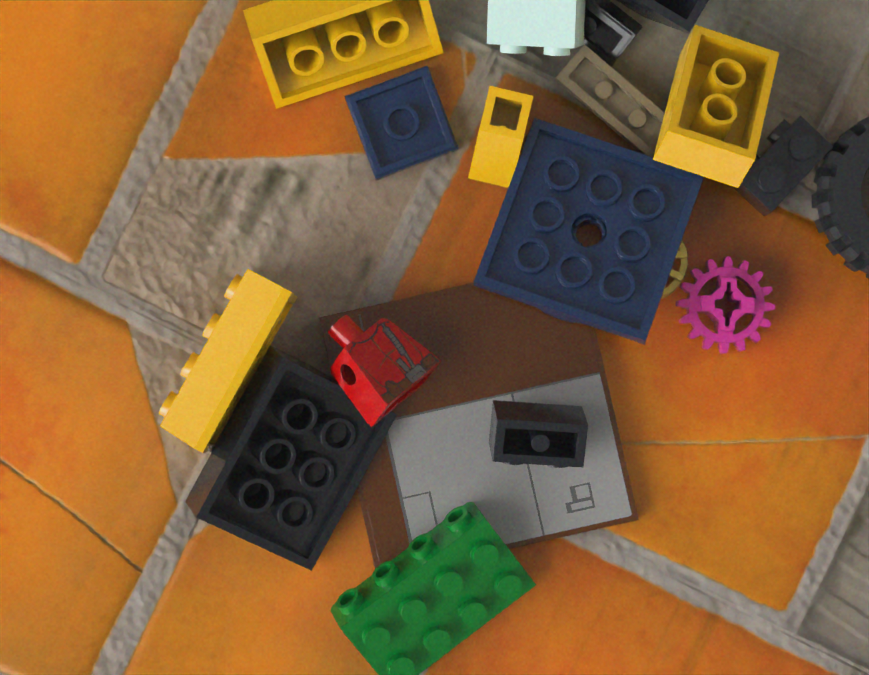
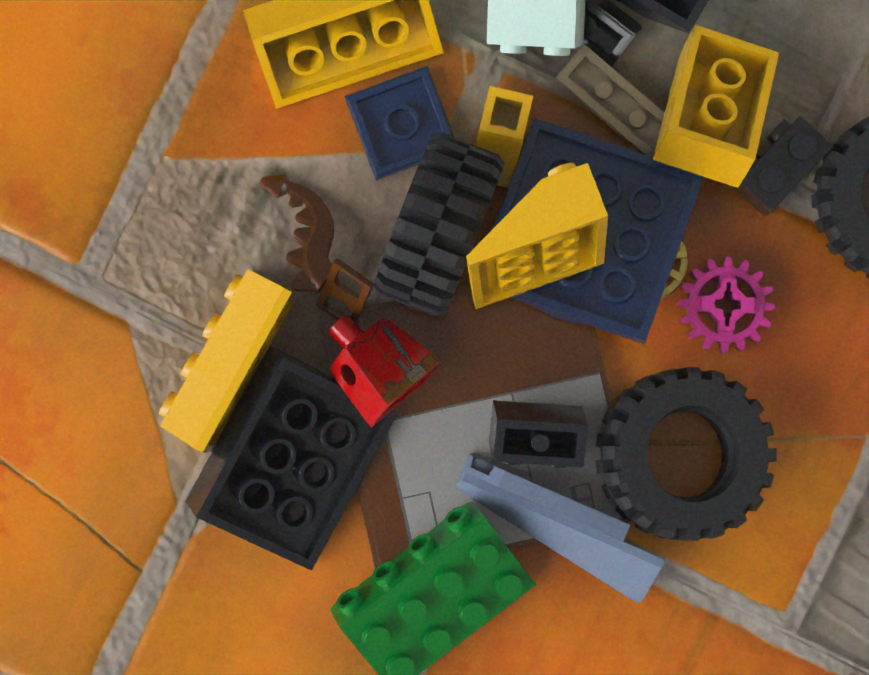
none -> reddish brown piece [260,174,374,324]
none -> black tyre [374,133,505,317]
none -> sand blue wedge [456,454,665,603]
none -> yellow slope [466,163,608,309]
none -> black tyre [595,367,777,541]

